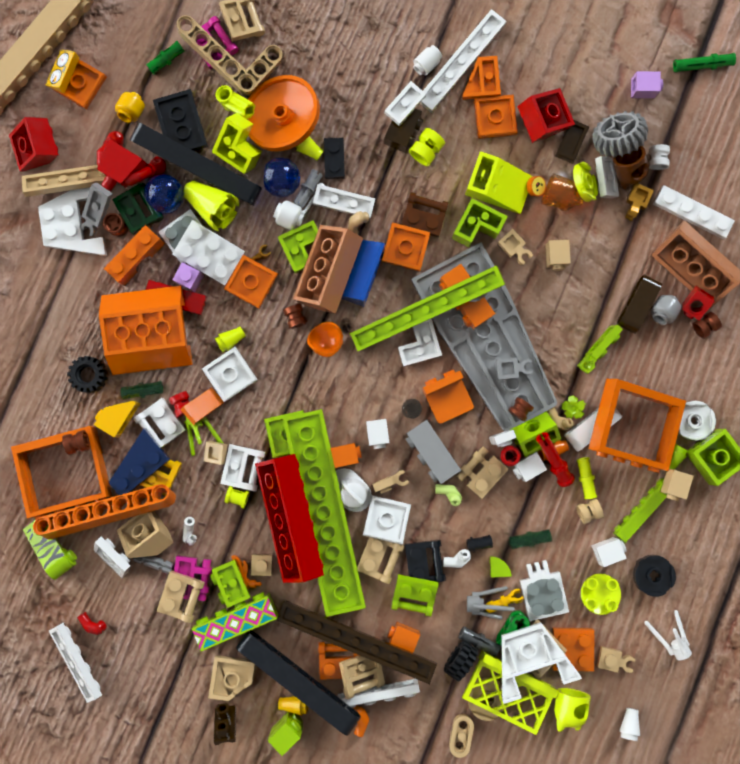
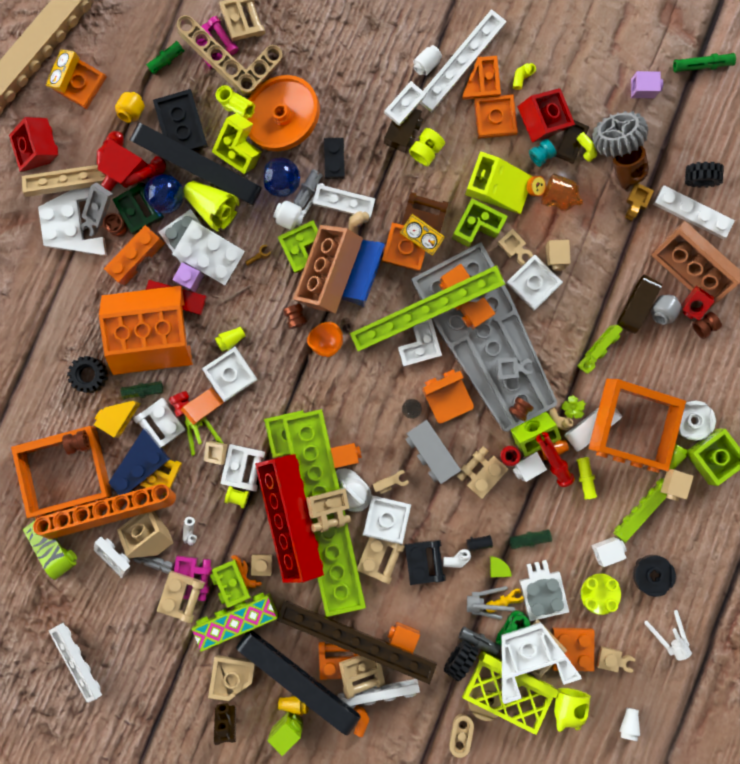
red arm [77,612,107,635] -> none
orange plate [224,255,279,309] -> none
neon yellow cone [296,136,324,161] -> none
white brick [366,419,389,449] -> none
lime plate [391,574,438,617] -> none
yellowish green arm [435,484,462,506] -> none
white plate [489,430,516,447] -> none
neon yellow plate [573,162,598,202] -> none
tan wheel [576,499,604,525] -> none
white plate [595,156,619,199] -> none
white wheel [649,144,670,170] -> none
none -> tan plate [306,488,351,533]
none -> slope [400,214,445,256]
none -> white plate [506,255,563,311]
none -> neon yellow arm [512,63,536,90]
none -> teal wheel [529,139,557,167]
none -> neon yellow arm [576,132,598,162]
none -> black tyre [685,162,724,188]

